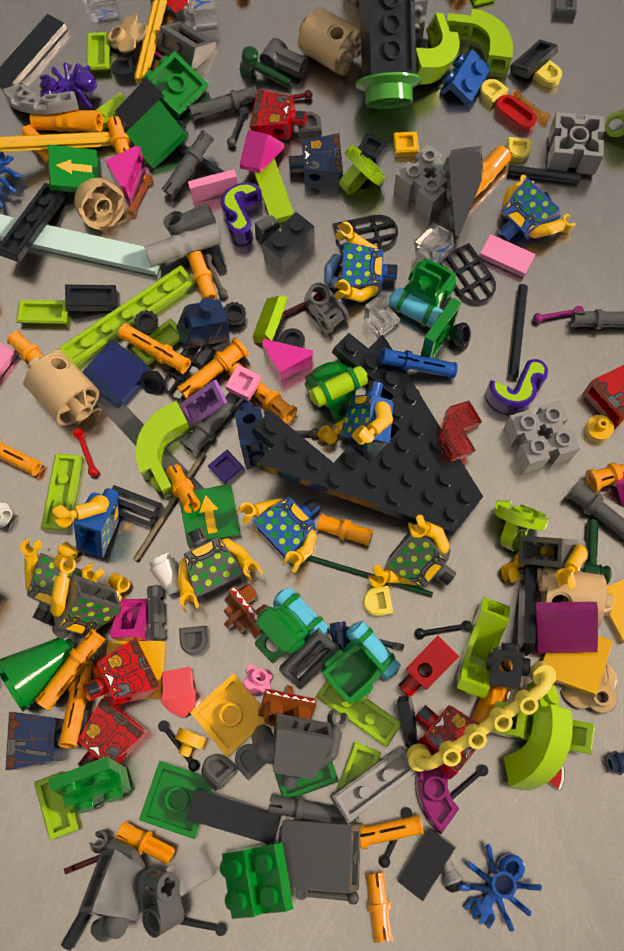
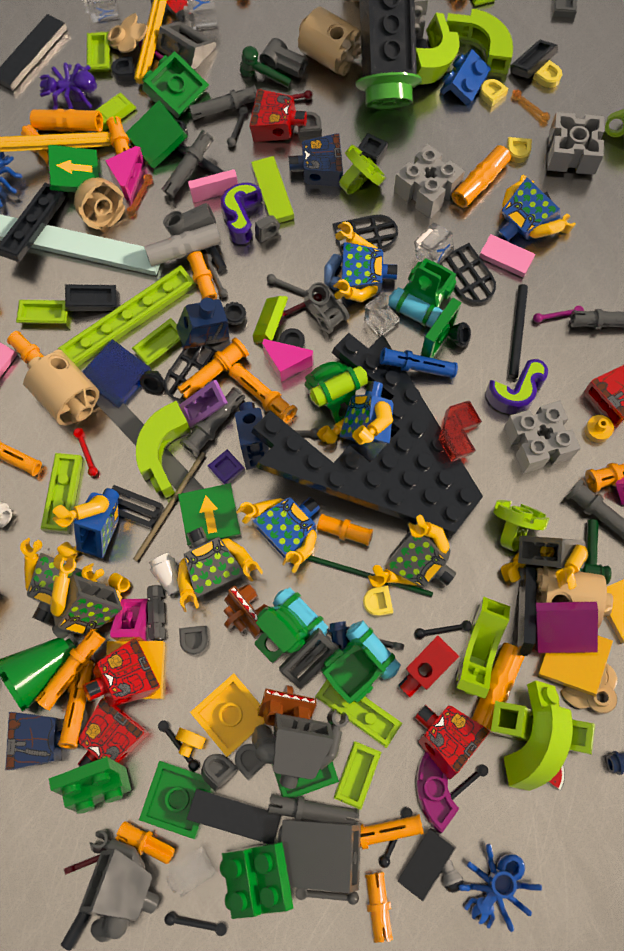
light grey tile [3,83,79,114] -> none
lime tile [34,771,79,841] -> none
black tile [114,77,165,128] -> none
light orange pin [118,323,191,374] -> none
black piece [134,310,159,335] -> none
dark grey piece [137,868,184,938] -> none
coral tile [160,666,196,718] -> none
light orange pin [165,464,201,513] -> none
bright pink plate [225,365,262,401] -> none
dark pink slope [239,130,285,173] -> none
bright pink plate [243,665,273,695] -> none
black piece [262,212,315,274] -> none
light grey tile [330,746,418,823] -> none
yellow tile [393,131,419,158] -> none
black tile [397,695,418,749] -> none
light yellow bar [406,661,557,771] -> none
dark grey slope [444,145,484,236] -> none
black brick [486,642,531,689] -> none
red tile [494,95,537,133] -> none
black bar [507,164,581,184] -> none
none -> dark grey hinge [266,274,314,297]

